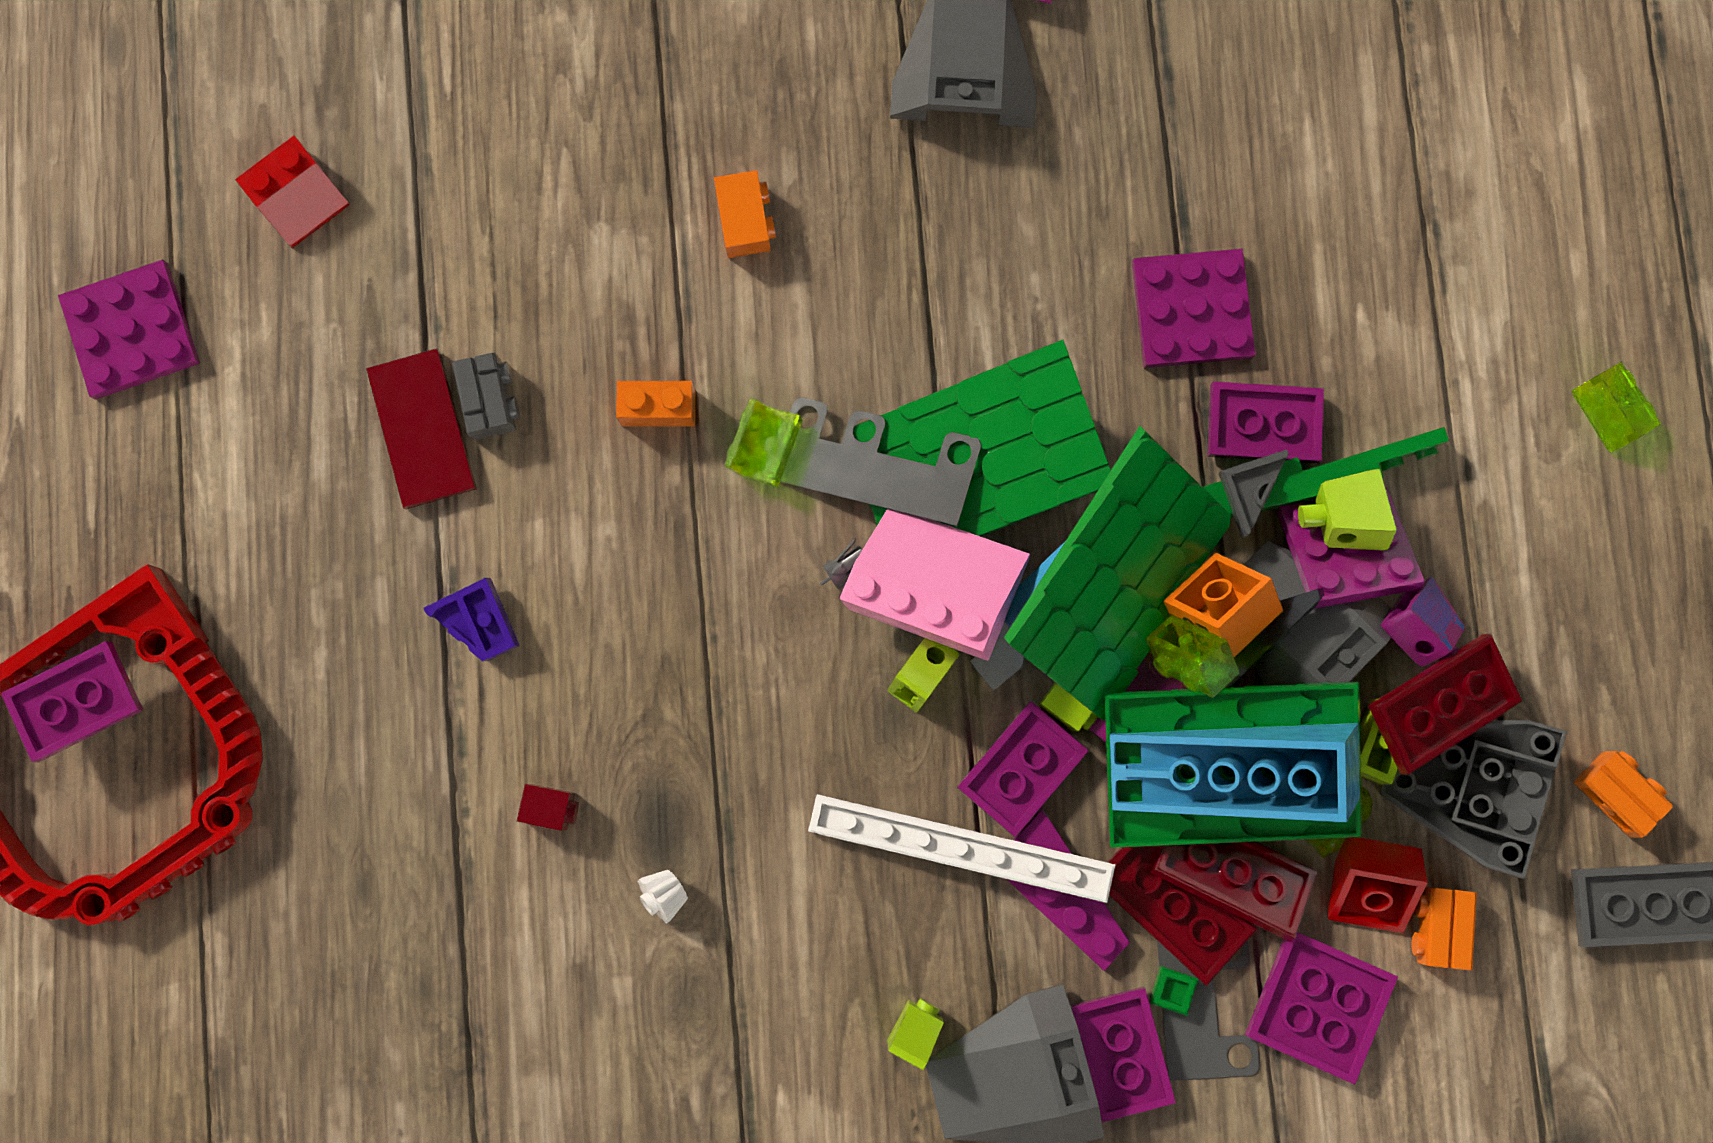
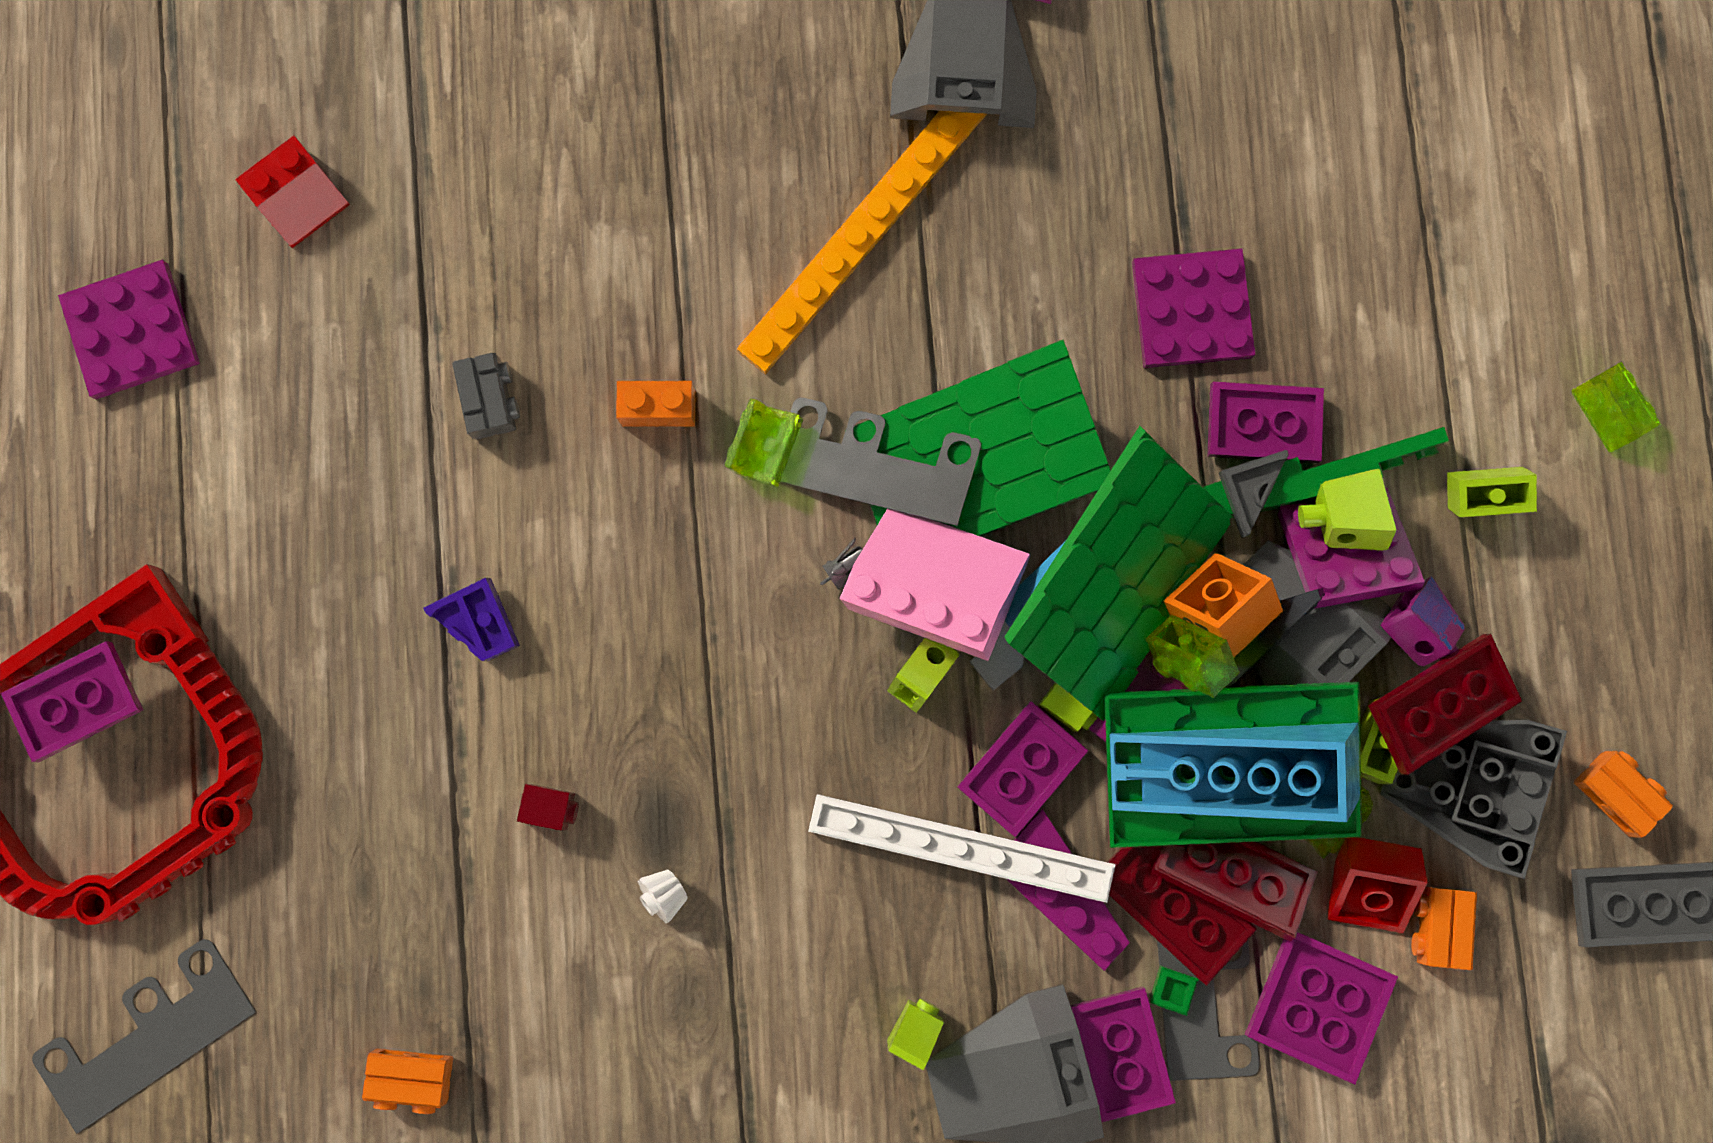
dark red tile [366,348,477,510] -> none
orange brick [714,170,776,258] -> none
none -> dark grey piece [32,939,256,1134]
none -> orange brick [362,1048,453,1114]
none -> light orange plate [737,111,987,375]
none -> lime brick [1447,467,1537,517]

